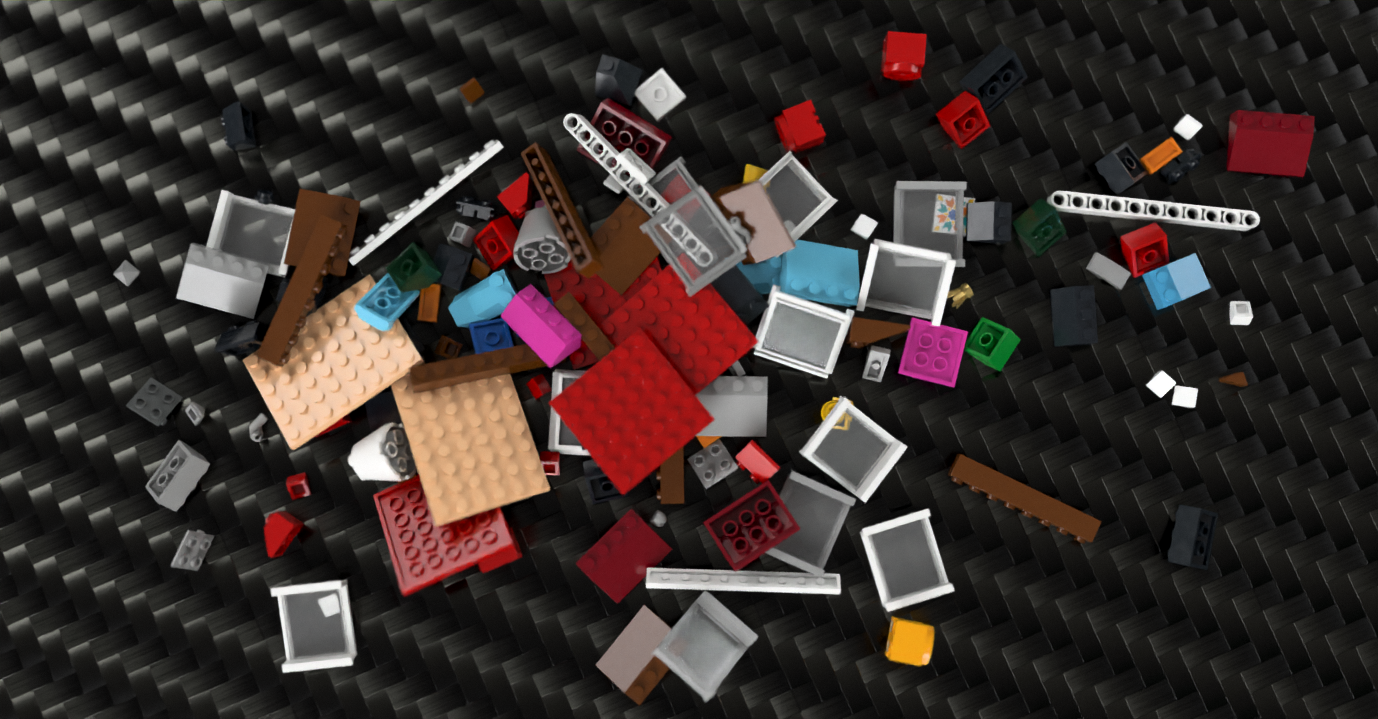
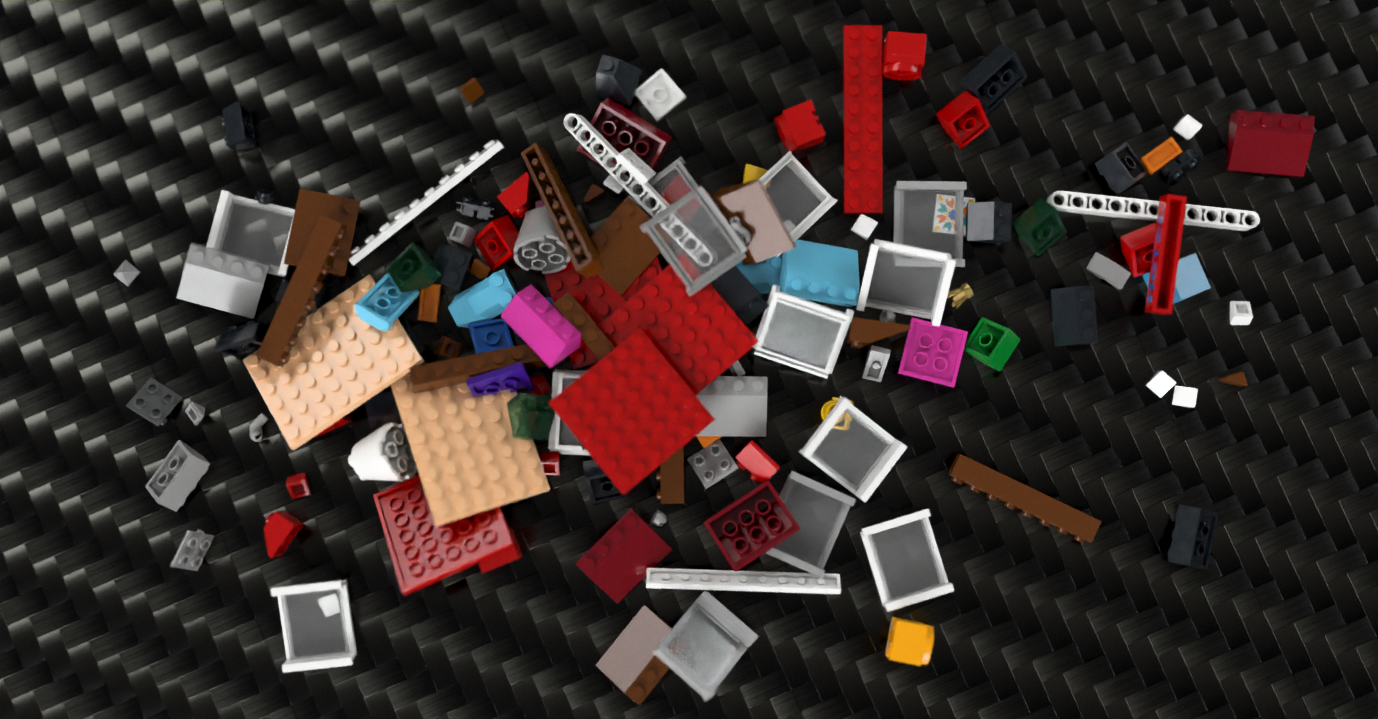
none -> dark purple wing [466,362,535,396]
none -> clear green slope [507,393,555,441]
none -> reddish brown slope [584,184,606,205]
none -> red plate [843,25,883,214]
none -> light grey hinge [880,310,896,323]
none -> red brick [1145,194,1187,315]

